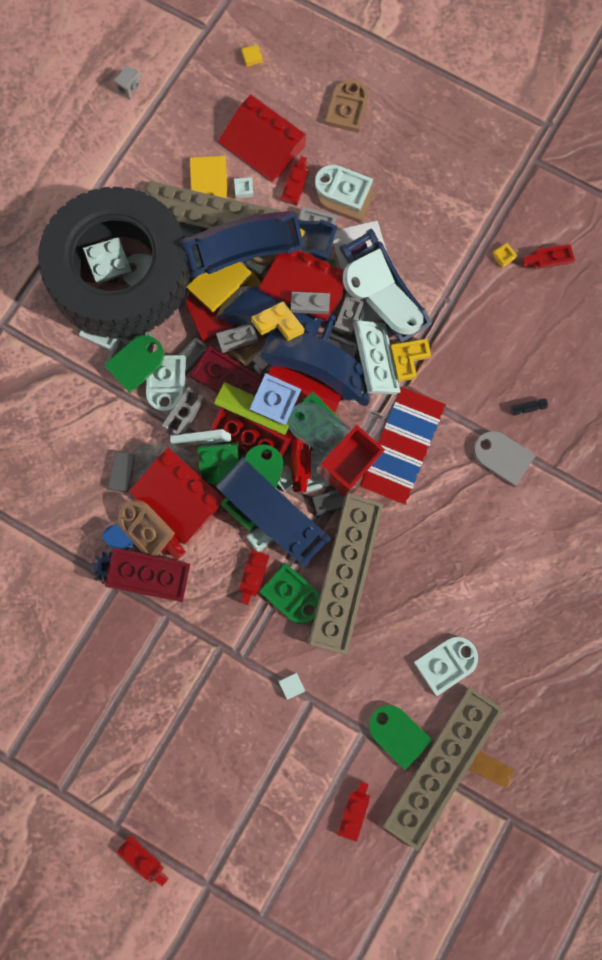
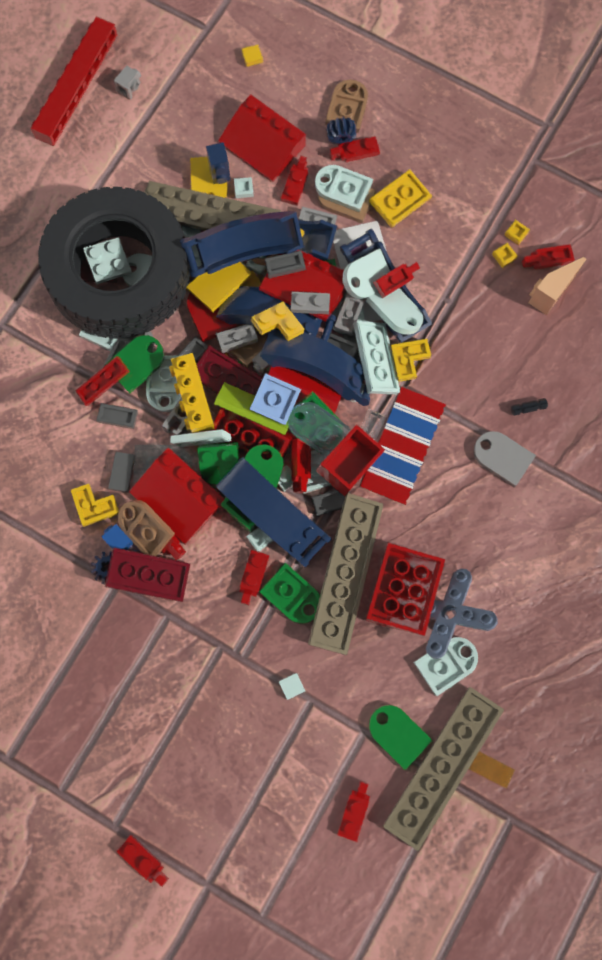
none -> red brick [31,16,117,147]
none -> yellow plate [71,484,119,527]
none -> red tile [75,356,130,406]
none -> dark grey tile [96,403,138,429]
none -> yellow brick [169,353,215,433]
none -> dark blue brick [206,142,231,184]
none -> dark grey tile [265,250,306,278]
none -> dark blue gear [326,117,357,144]
none -> red hinge [330,136,380,162]
none -> red slope [365,543,446,636]
none -> yellow tile [369,169,432,228]
none -> red hinge [373,262,420,299]
none -> sand blue piece [426,569,498,659]
none -> yellow tile [504,219,530,245]
none -> light nougat slope [528,257,586,315]

